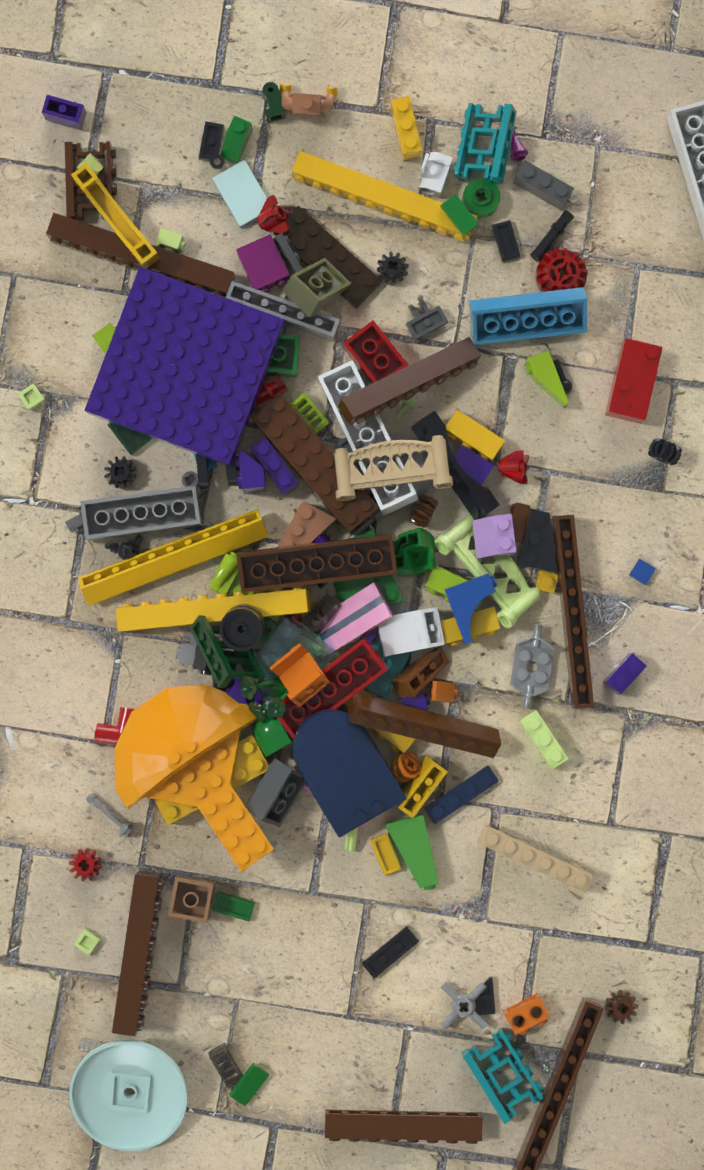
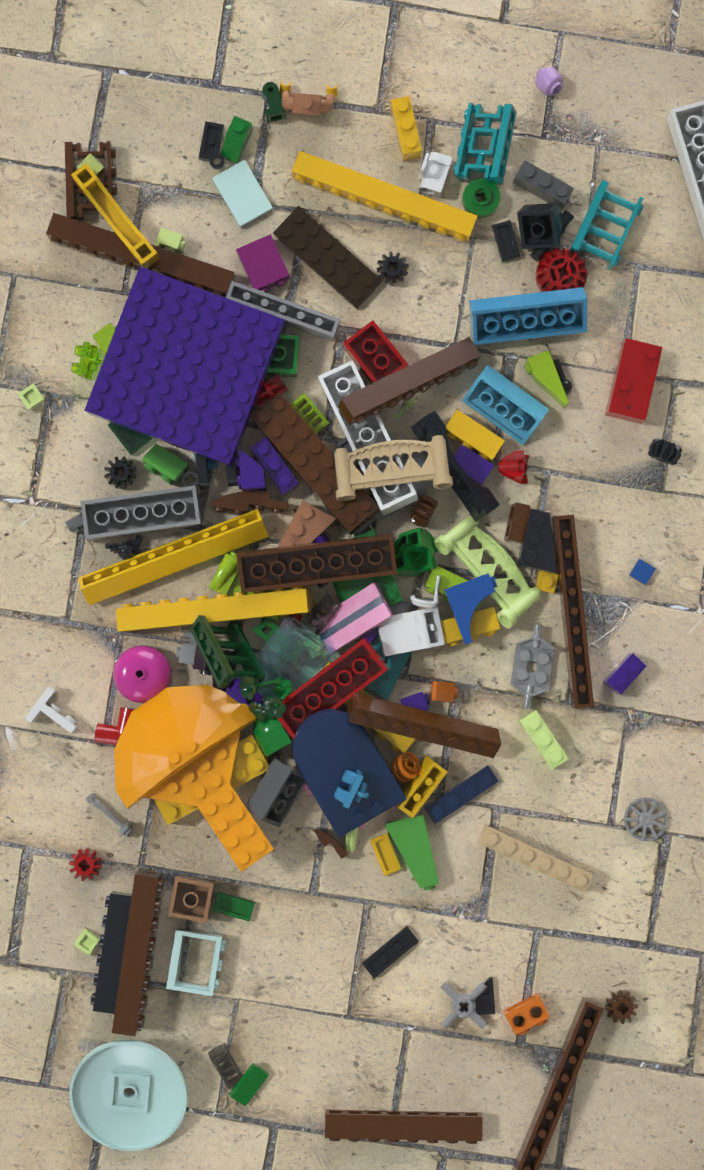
dark purple brick [42,95,87,130] -> none
black wheel [219,604,265,651] -> none
red brick [257,195,291,233] -> none
orange panel [270,643,330,707] -> none
dark grey hinge [273,233,303,274] -> none
olive slope [282,258,352,317] -> none
dark orange slope [391,646,450,697] -> none
dark grey hinge [406,299,448,341] -> none
green tile [440,194,479,237] -> none
teal fence [461,1028,544,1124] -> none
lavender slope [472,514,516,559] -> none
magenta cone [510,129,528,162] -> none
none -> white bracket [25,687,79,733]
none -> clear neon green hips [71,342,103,380]
none -> black brick [90,891,132,1014]
none -> dark pink cylinder [113,645,172,703]
none -> bright green slope [142,444,190,486]
none -> light aqua window [166,928,226,996]
none -> reddish brown slope [210,491,289,515]
none -> reddish brown slope [314,827,348,859]
none -> dark azure hips [334,770,369,809]
none -> white piece [410,575,441,608]
none -> medium azure slope [462,365,549,445]
none -> black slope [517,203,563,249]
none -> lavender head [535,67,563,96]
none -> teal fence [570,180,644,270]
none -> light grey wheel [624,798,668,841]

